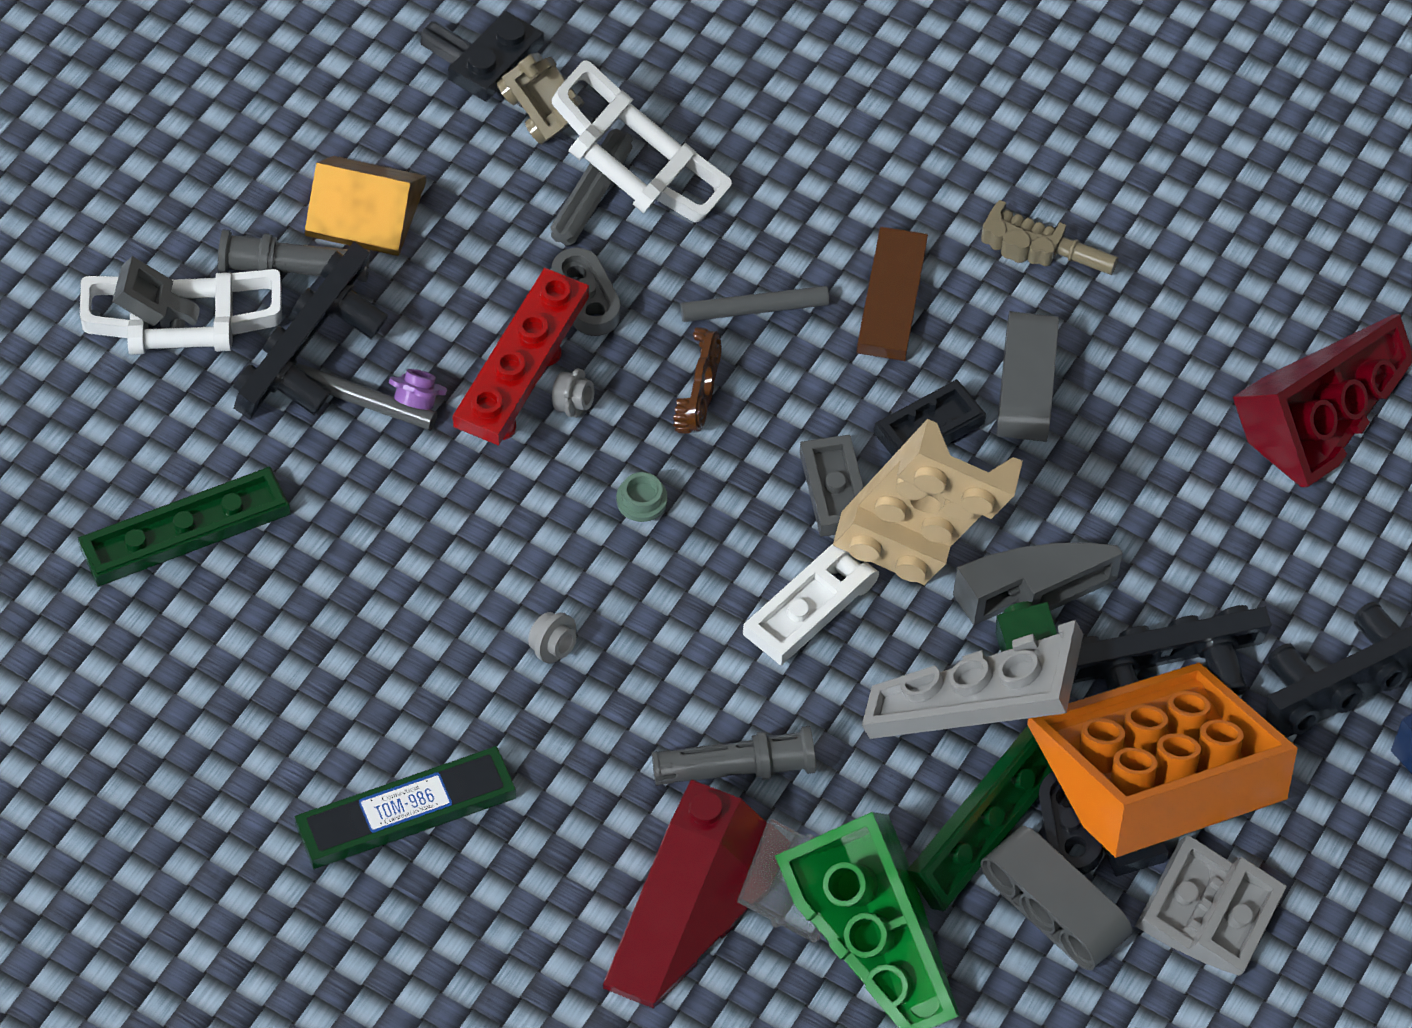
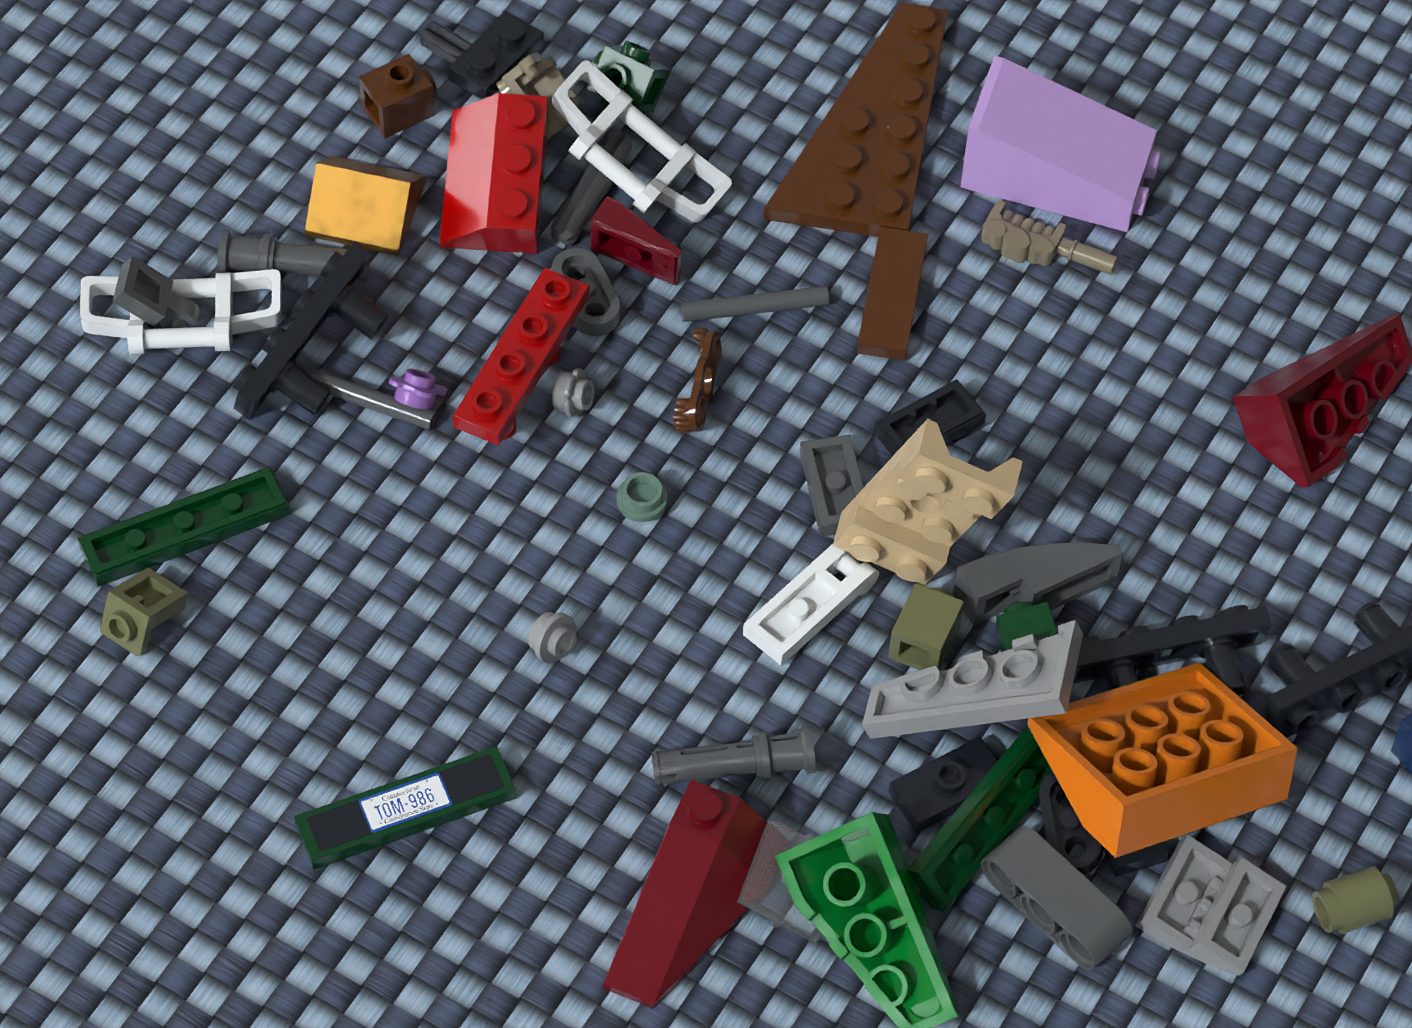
dark grey beam [996,311,1059,442] -> none
none -> olive bracket [100,567,188,656]
none -> reddish brown brick [359,54,437,139]
none -> red slope [439,93,549,254]
none -> dark green brick [587,41,671,113]
none -> dark red slope [591,196,682,286]
none -> reddish brown wing [764,3,947,237]
none -> olive brick [888,583,964,670]
none -> black plate [888,736,997,833]
none -> lavender slope [960,56,1161,232]
none -> olive brick [1312,866,1399,934]

